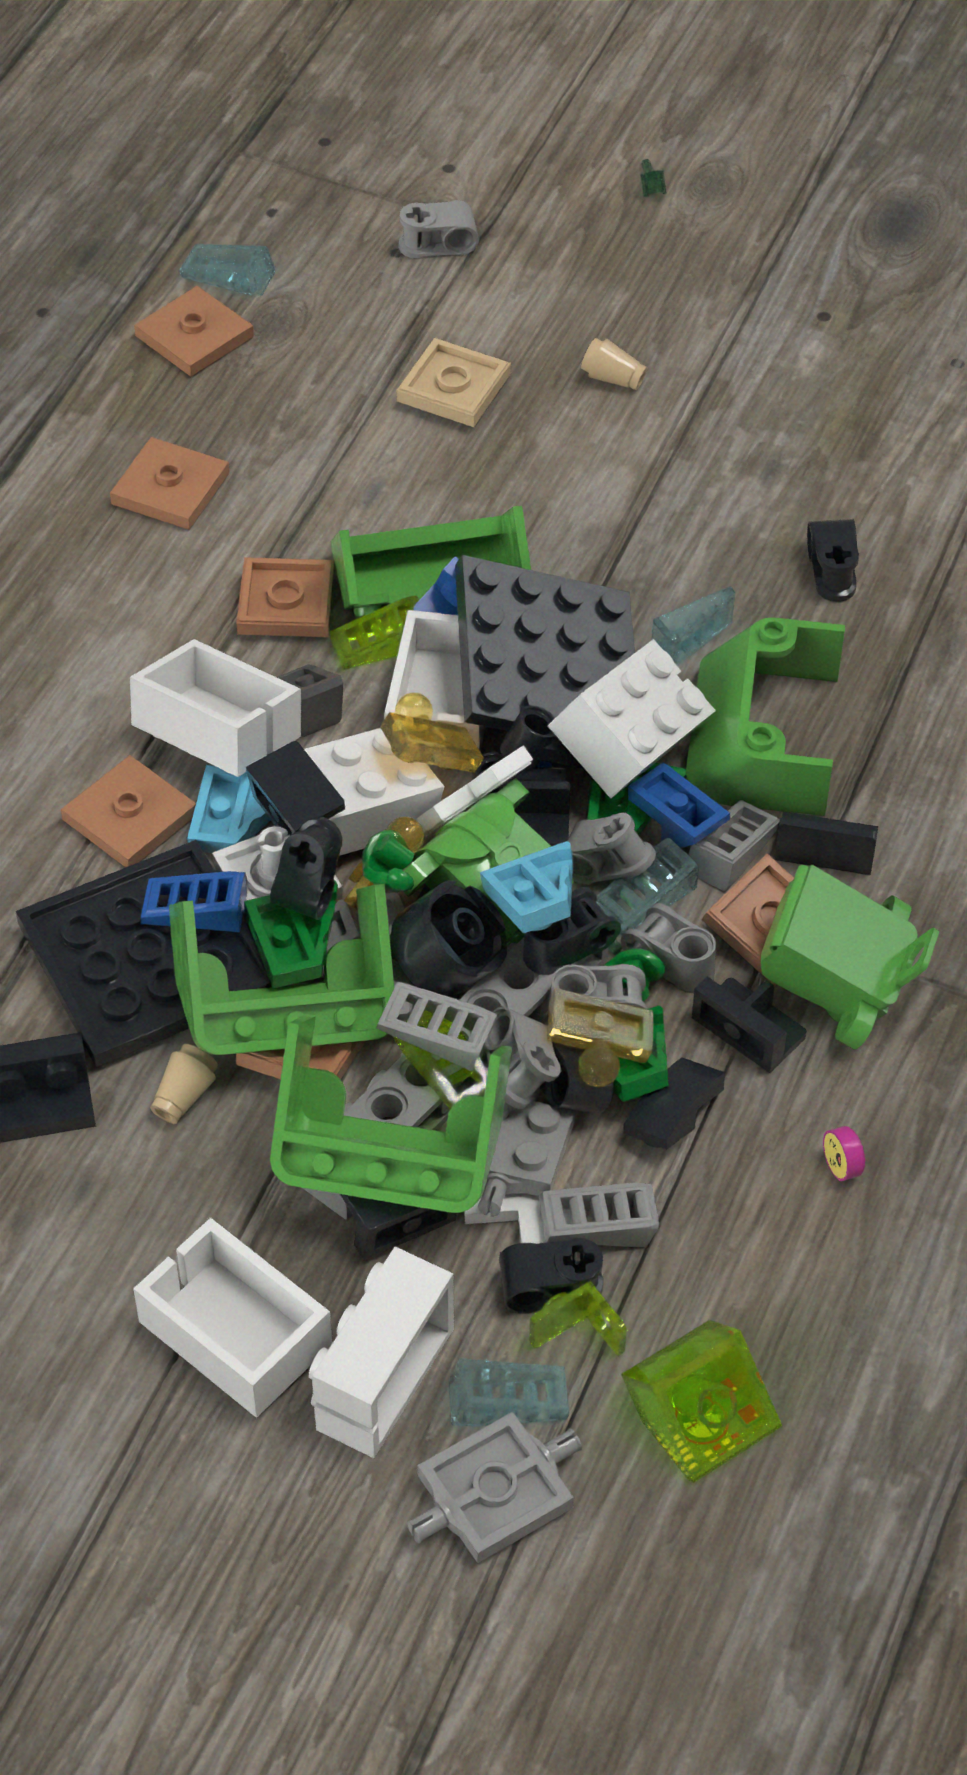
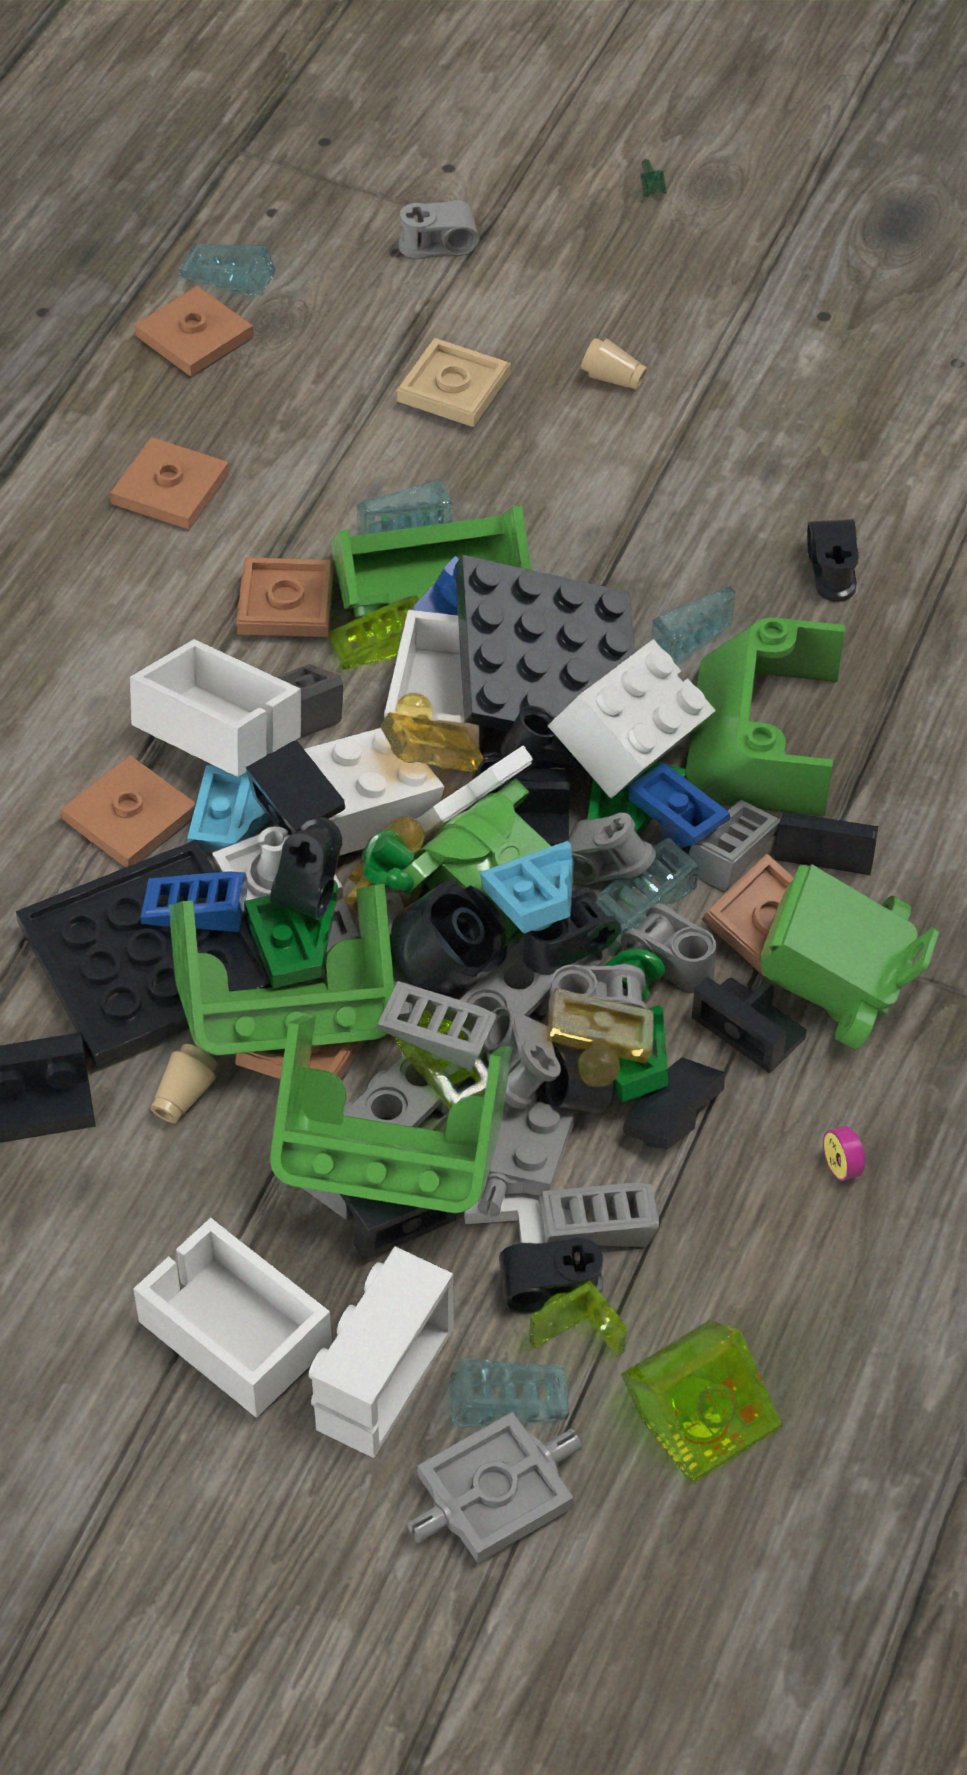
none -> clear light blue slope [357,480,453,535]

